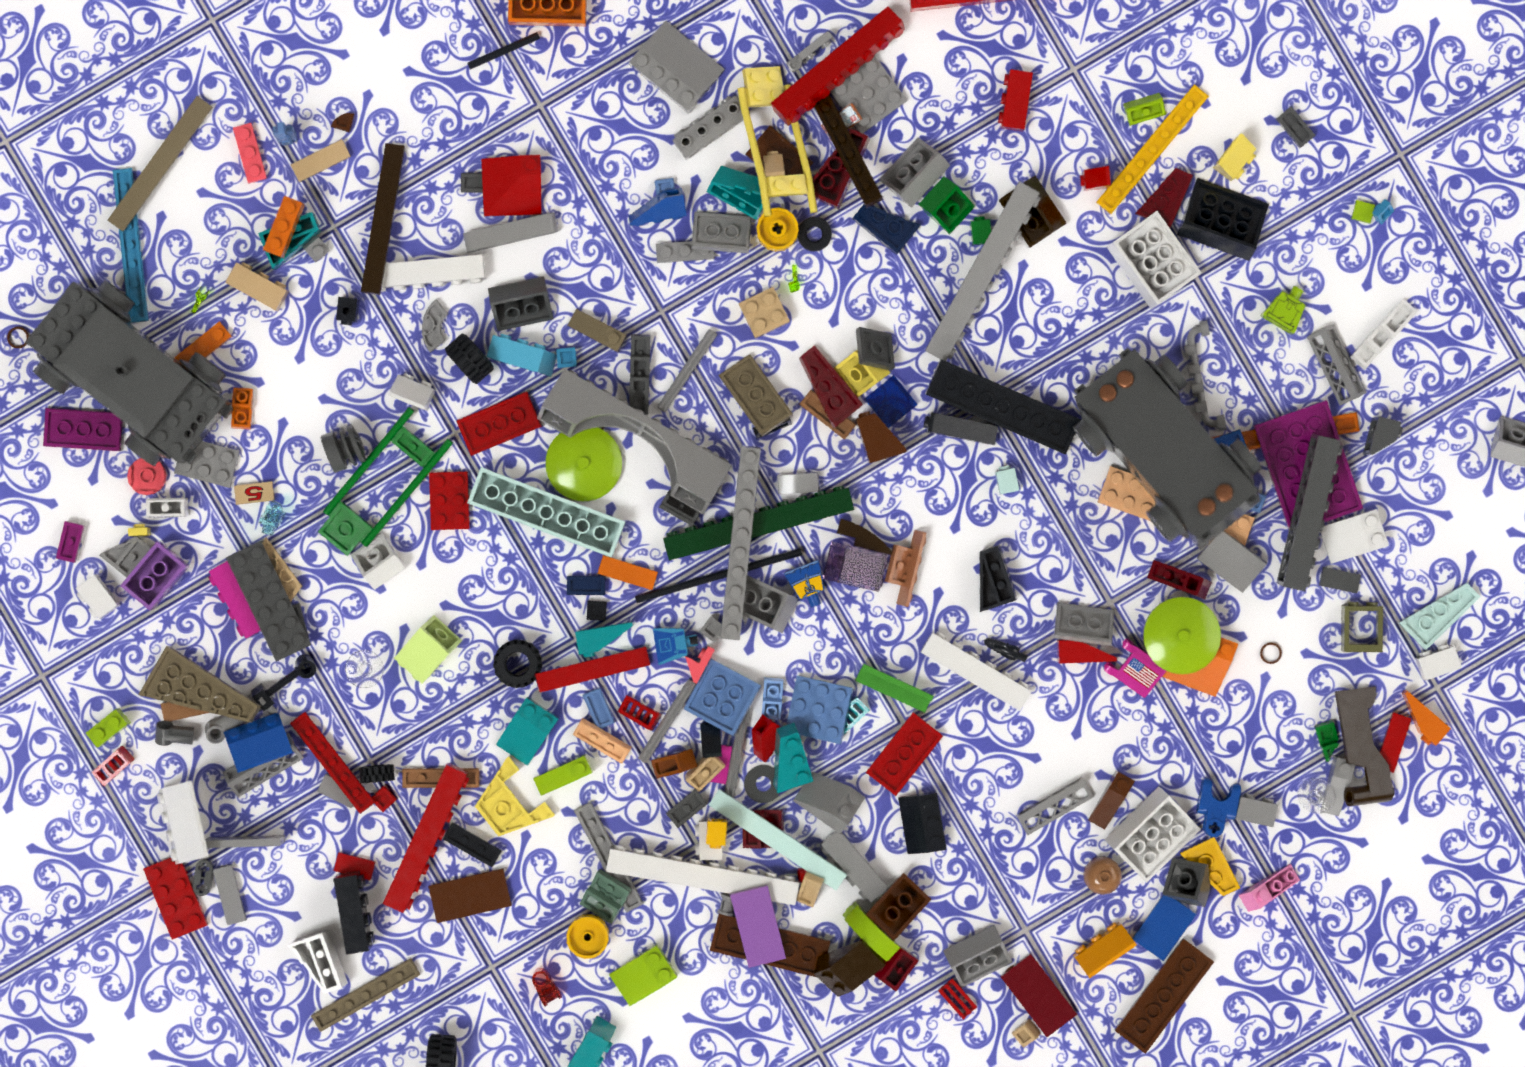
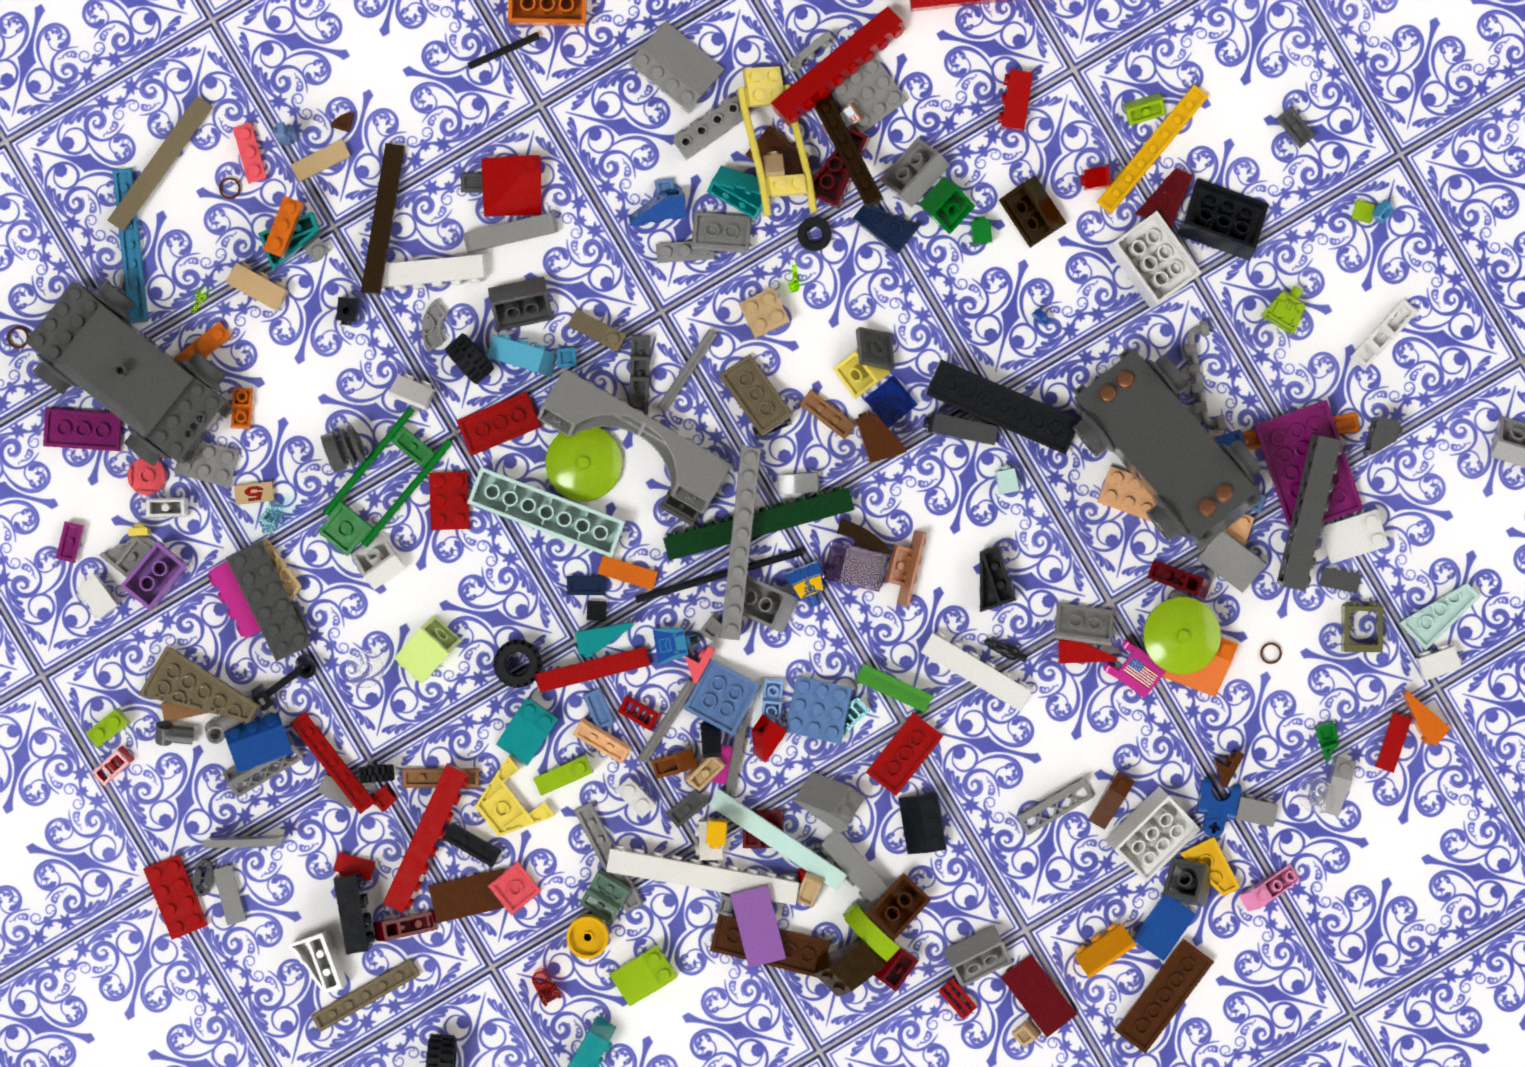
white slope [157,781,209,864] -> none
dark grey piece [744,765,780,803] -> none
yellow wheel [756,207,799,252] -> none
teal wedge [773,723,813,793] -> none
dark red wing [799,345,863,429] -> none
light grey brick [925,181,1041,361] -> none
medium nougat cylinder [1083,856,1122,895] -> none
light yellow slope [1213,133,1256,181] -> none
light grey fence [1307,324,1367,406] -> none
dark brown door [1335,687,1394,807] -> none
none -> reddish brown piece [219,177,241,199]
none -> dark red slope [373,911,438,941]
none -> coral tile [487,861,541,915]
none -> white brick [615,776,656,818]
none -> blue tile [1031,309,1050,327]
none -> reddish brown slope [1213,750,1245,788]

